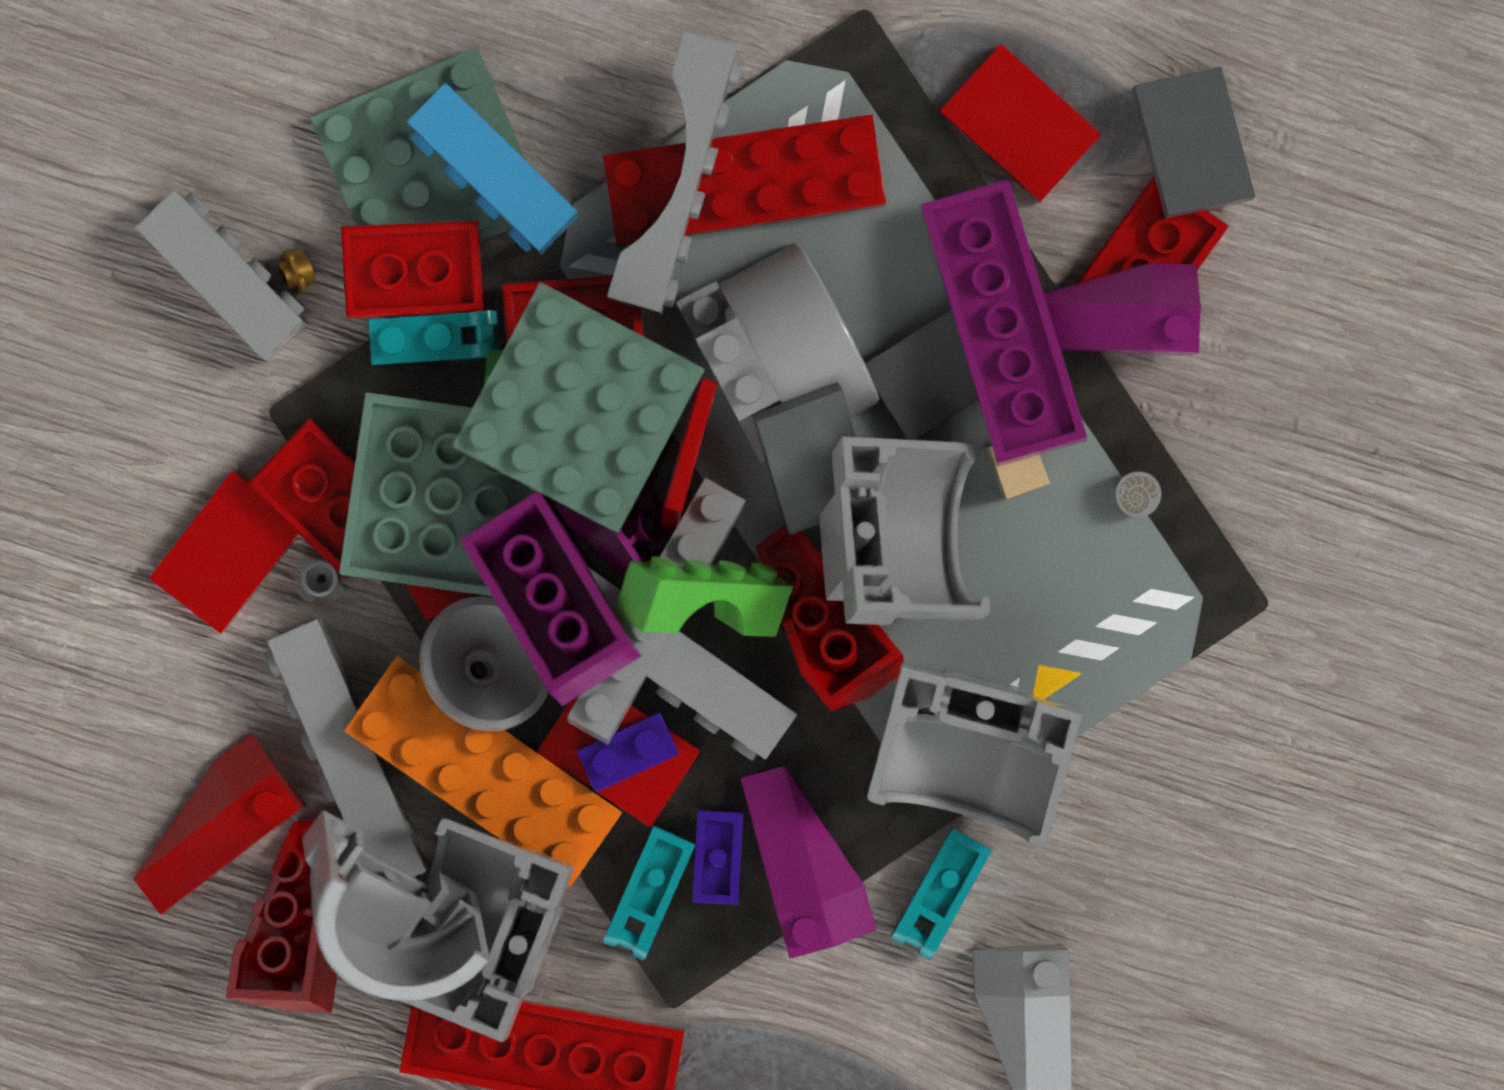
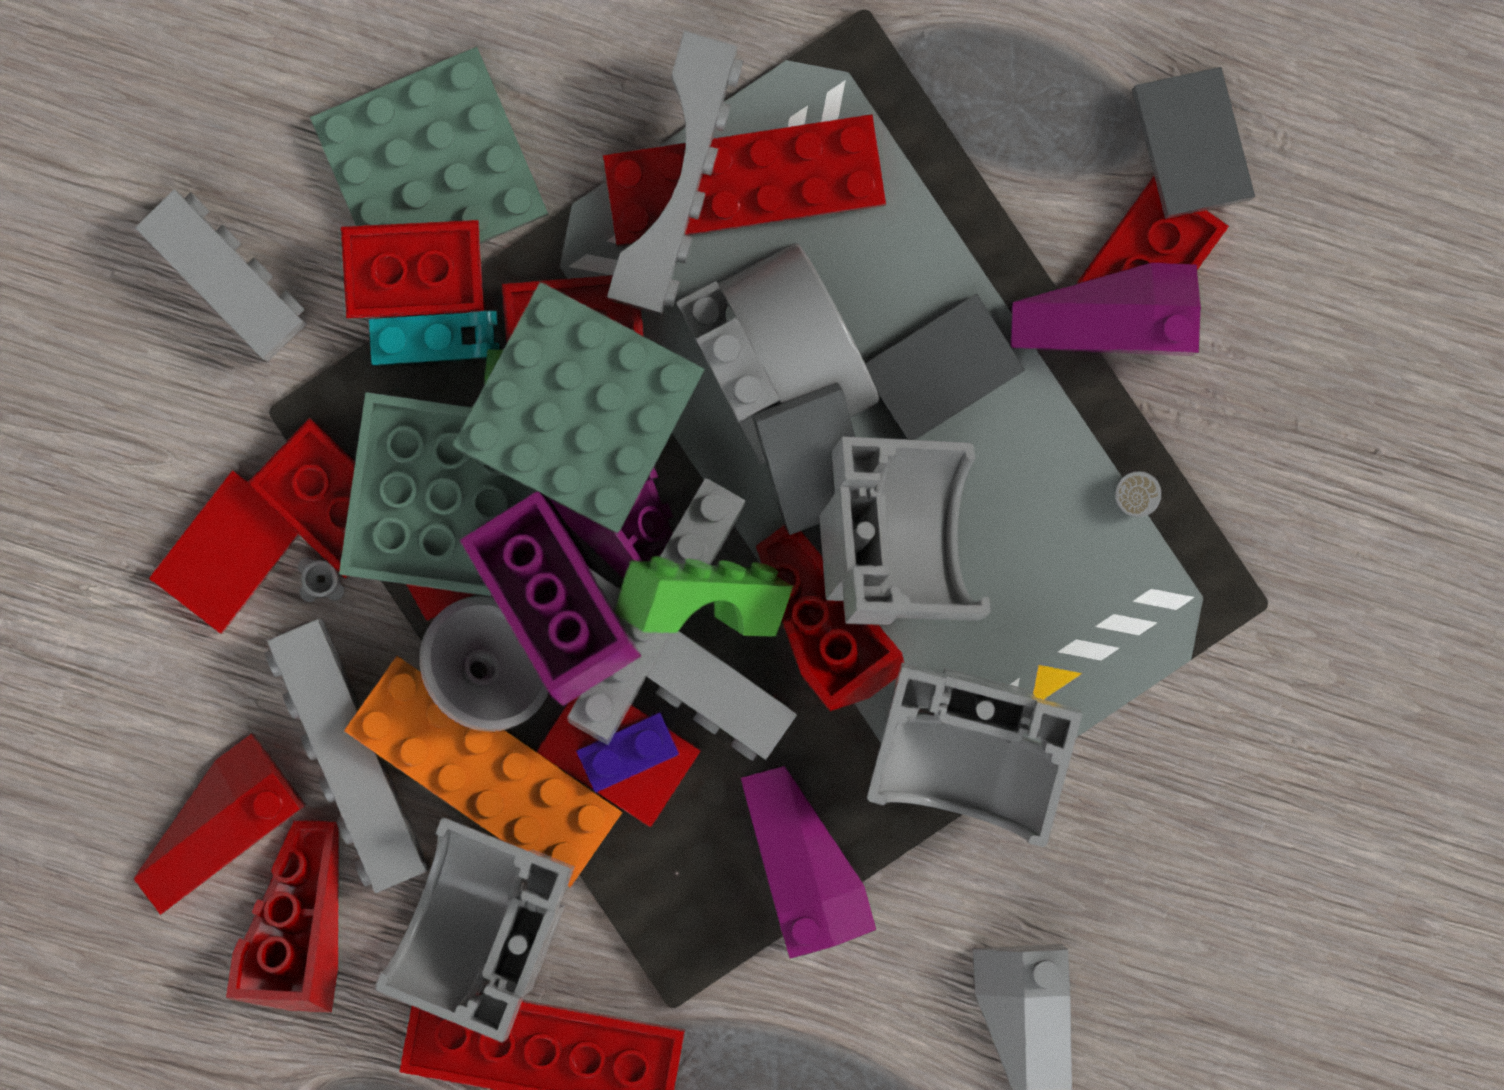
pearl gold plate [277,249,316,296] -> none
light grey piece [302,810,490,1001] -> none
dark azure brick [407,82,579,255] -> none
teal plate [602,825,696,961] -> none
red tile [659,378,718,534] -> none
dark purple plate [692,810,743,905] -> none
teal plate [890,827,992,960] -> none
magenta plate [921,179,1087,466] -> none
red tile [939,44,1101,203] -> none
tan brick [986,446,1050,500] -> none

